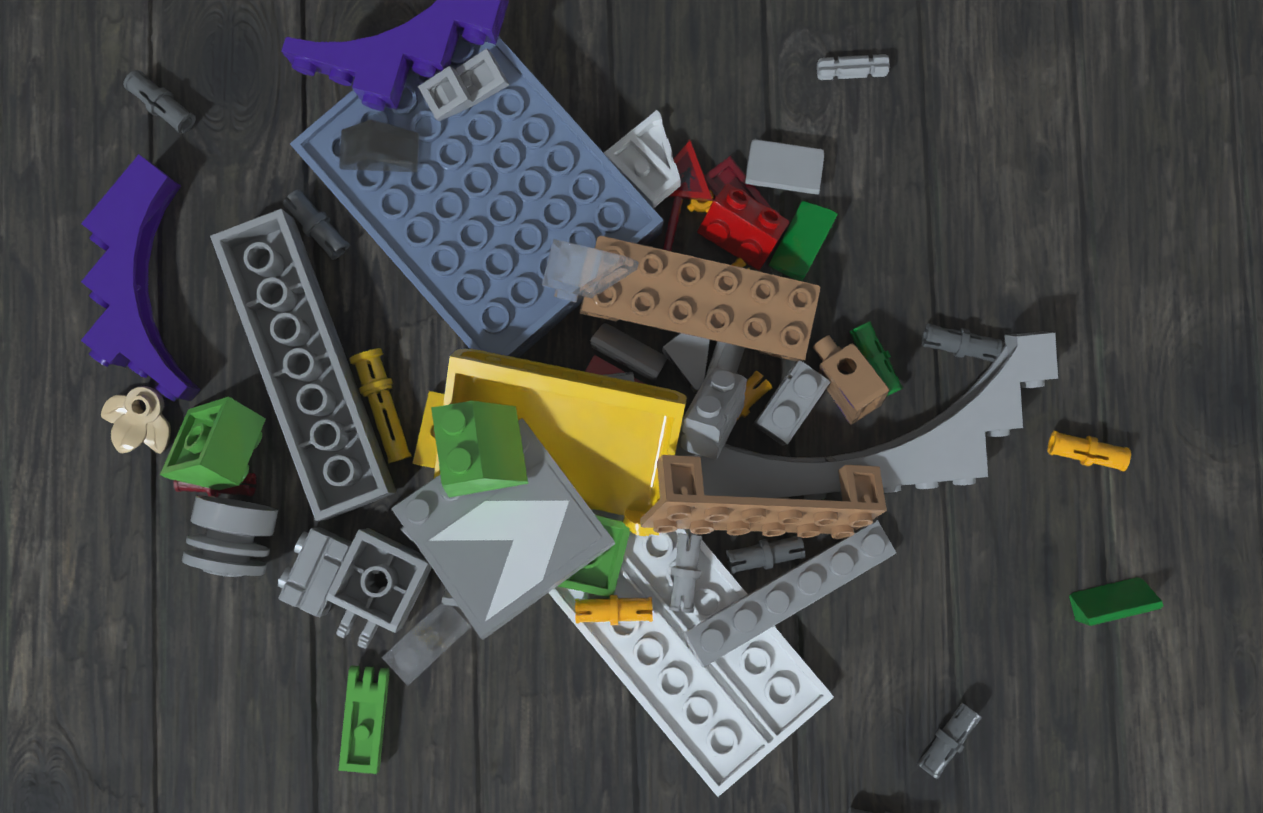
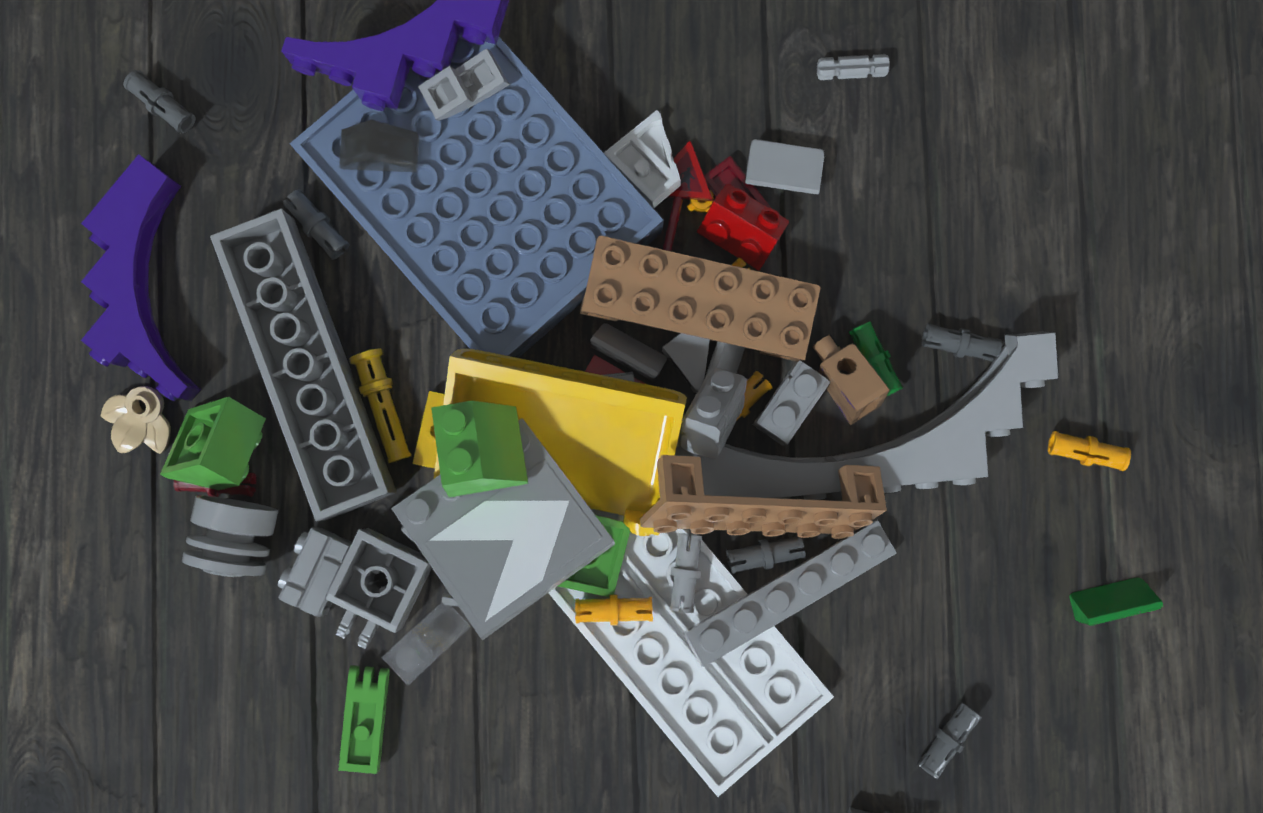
clear slope [542,239,639,302] -> none
green slope [768,201,838,281] -> none

